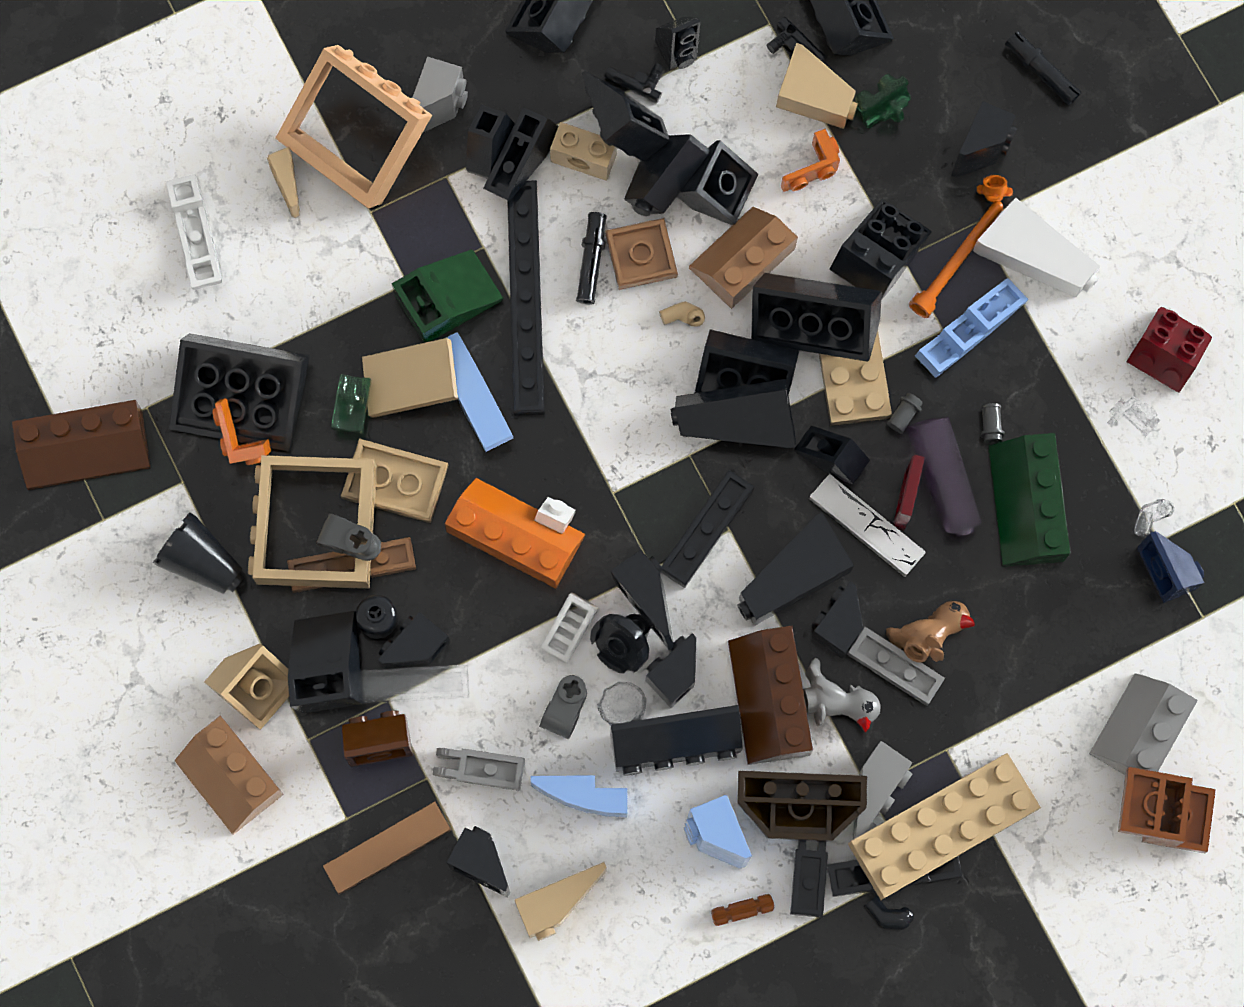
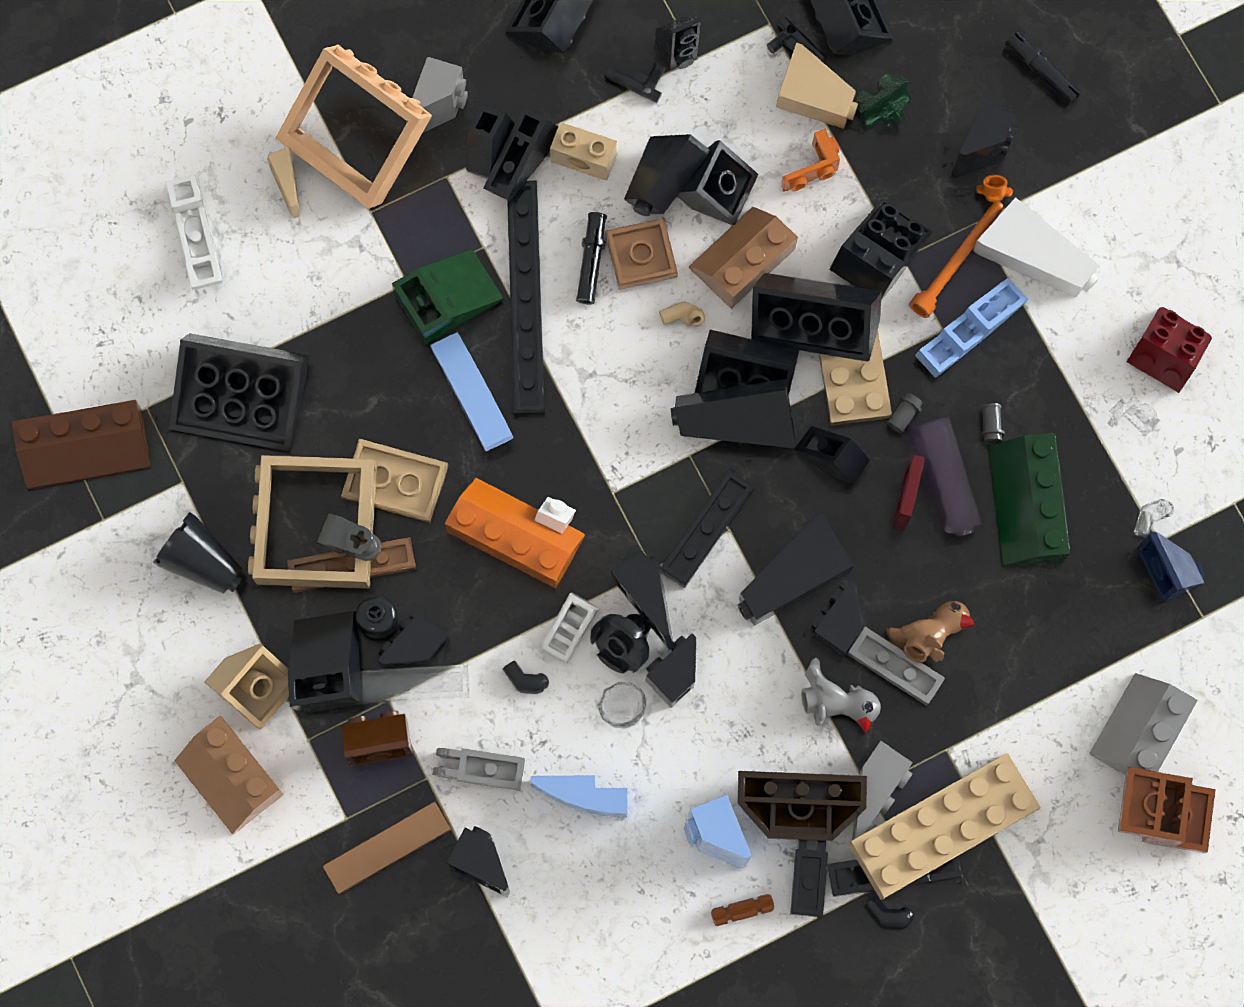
orange bracket [213,398,271,465] -> none
clear green hips [331,374,371,434] -> none
tan tile [362,338,458,418] -> none
tan slope [514,862,607,941] -> none
dark grey piece [539,675,587,739] -> none
black slope [582,71,670,162] -> none
black slope [610,705,743,776] -> none
reddish brown slope [728,626,813,765] -> none
white tile [809,474,926,577] -> none
none -> black arm [502,660,549,694]

